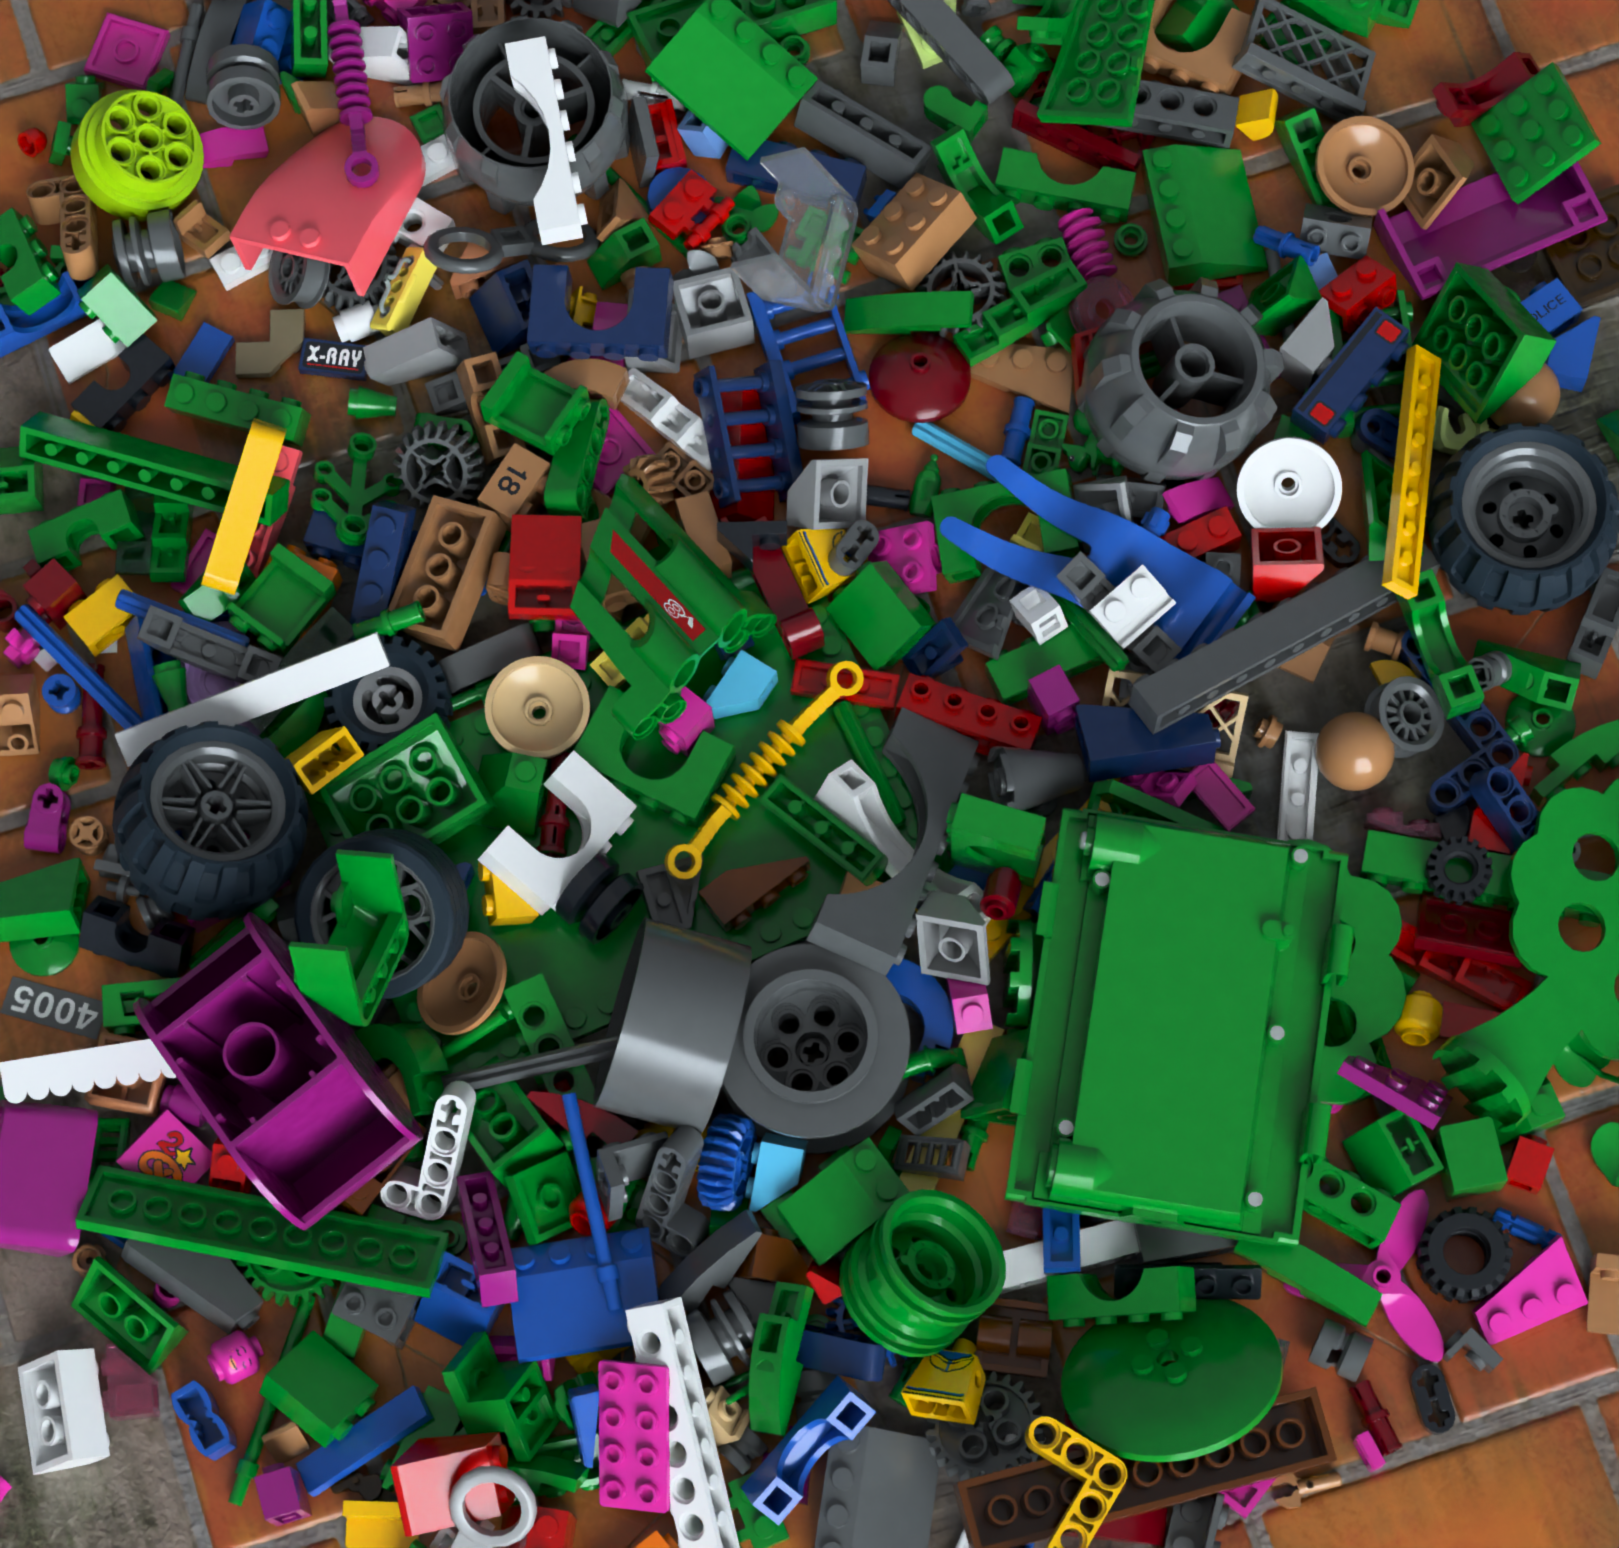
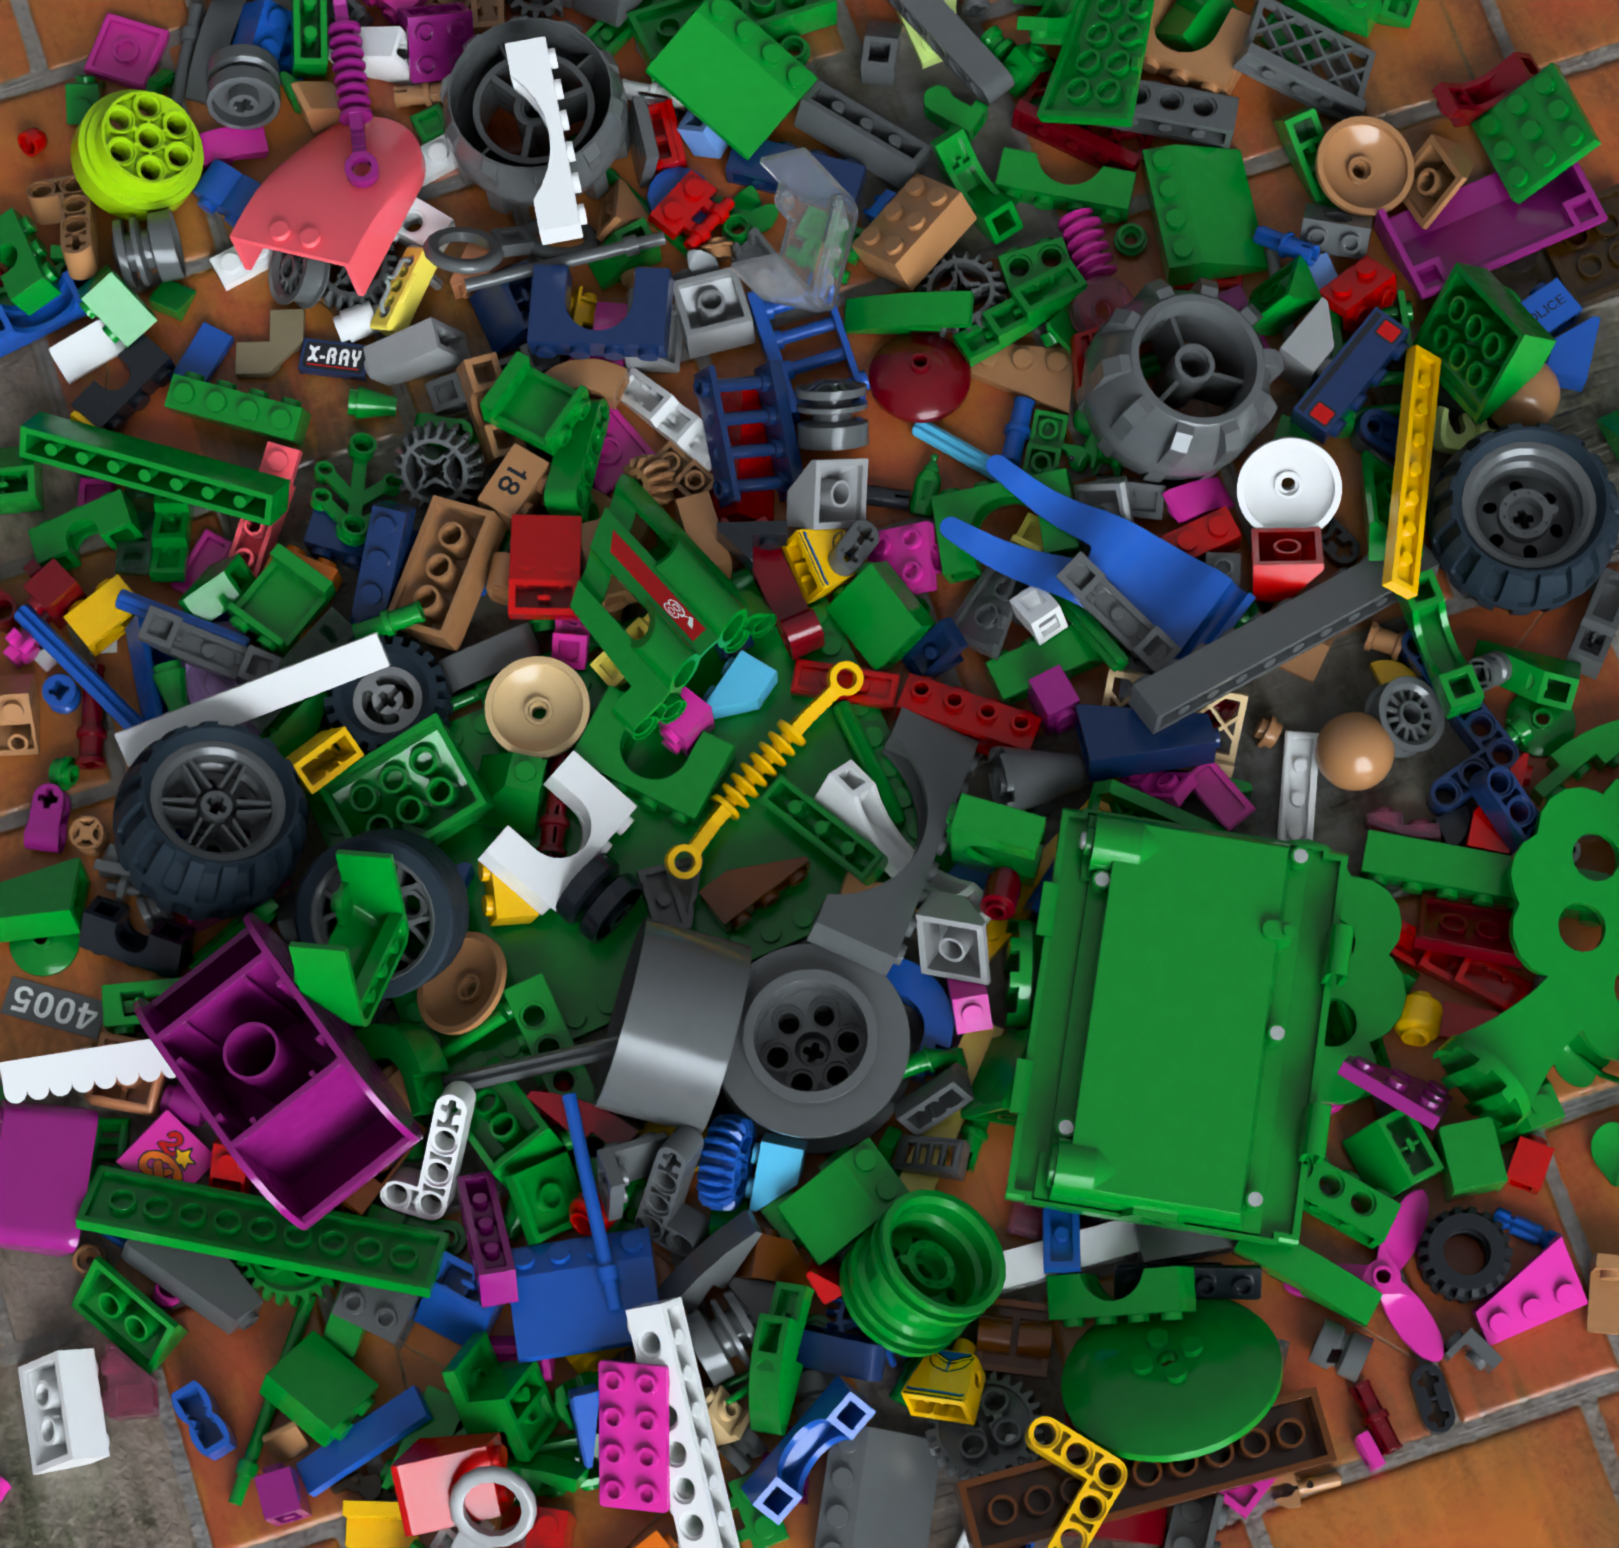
green plate [48,121,73,166] -> none
medium nougat bracket [173,199,230,259] -> none
yellow beam [201,418,287,595] -> none
dark pink head [206,1330,264,1385] -> none
white plate [1089,565,1176,650] -> none
blue bar [1140,507,1171,538] -> none
yellow brick [1235,88,1279,141] -> none
black tyre [1425,836,1493,905] -> none
none -> blue brick [193,159,261,228]
none -> dark grey bar [464,231,666,292]

